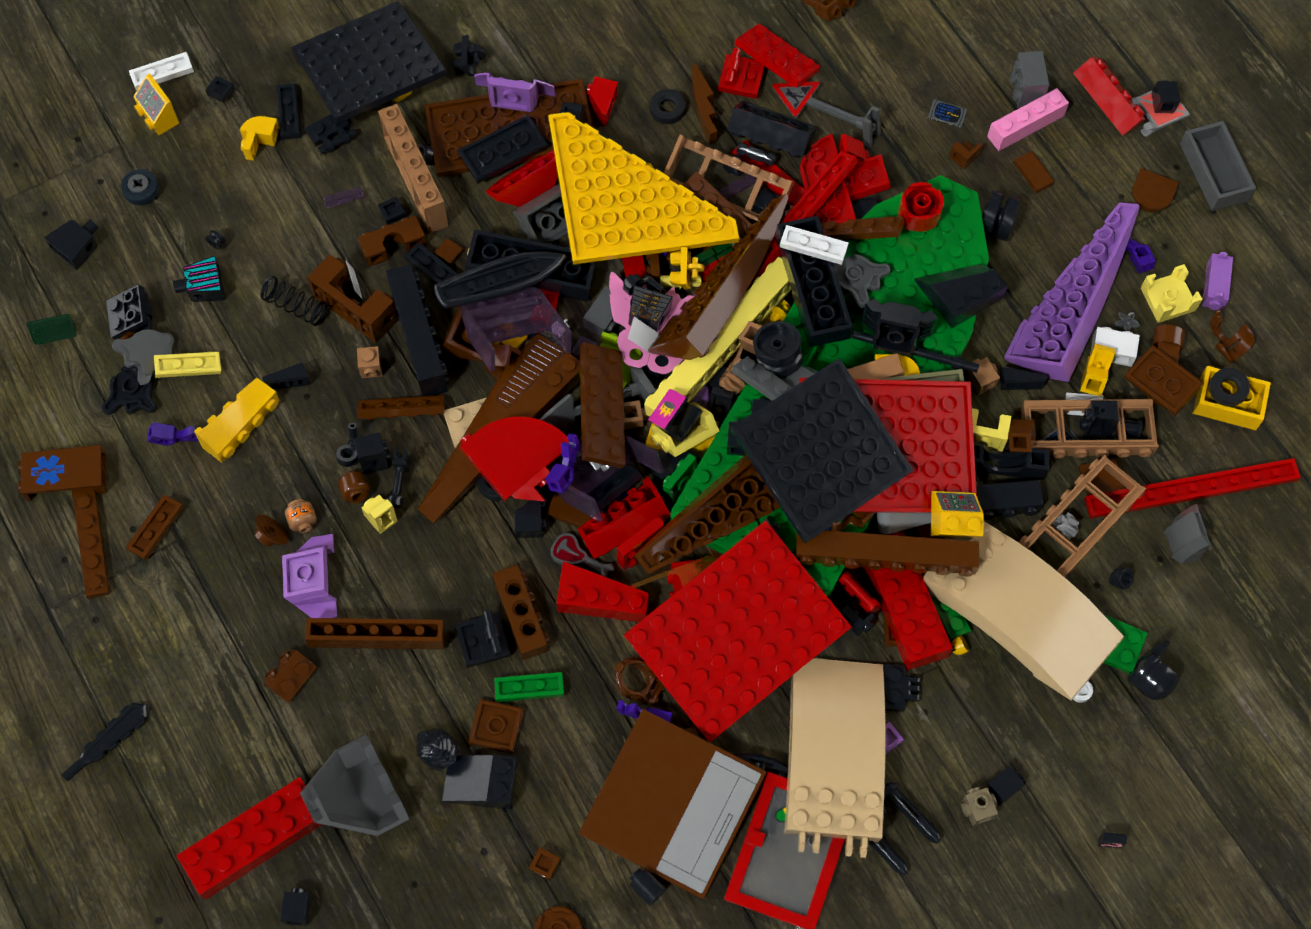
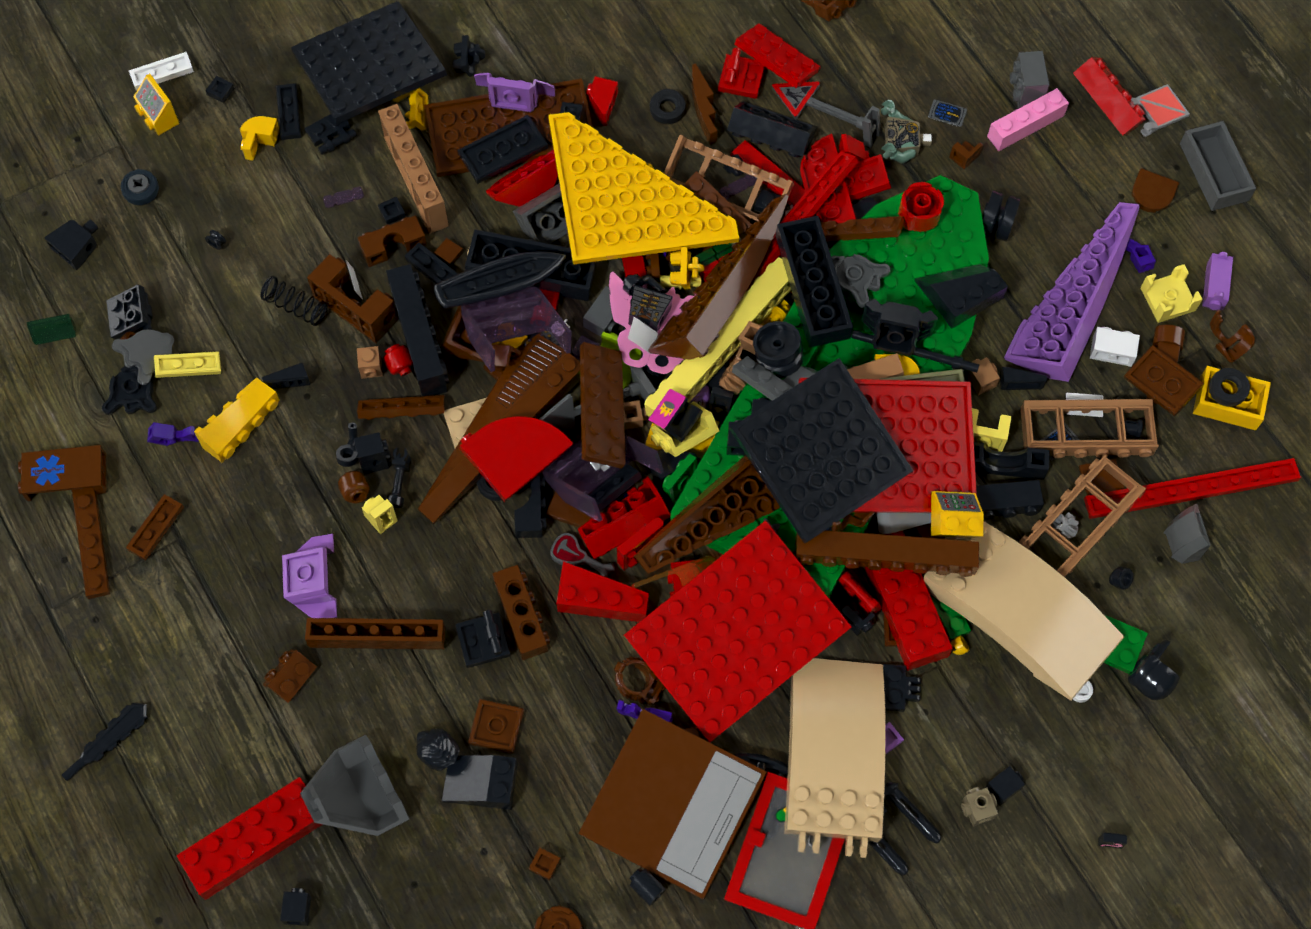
black torso [173,256,225,302] -> none
reddish brown piece [255,514,288,547] -> none
medium nougat head [285,499,317,533] -> none
black tile [418,144,435,165] -> none
green plate [494,672,564,702] -> none
red slope [512,466,551,501] -> none
dark purple piece [545,434,580,493] -> none
black axle [736,142,776,166] -> none
white plate [780,225,848,265] -> none
reddish brown brick [1008,419,1036,452] -> none
reddish brown tile [1014,151,1054,194] -> none
black hinge [1079,400,1119,438] -> none
yellow brick [1080,343,1115,397] -> none
dark grey plant [1114,312,1140,332] -> none
black brick [1151,80,1181,113] -> none
none -> red head [383,344,413,377]
none -> yellow plate [405,88,428,131]
none -> torso [881,100,931,164]

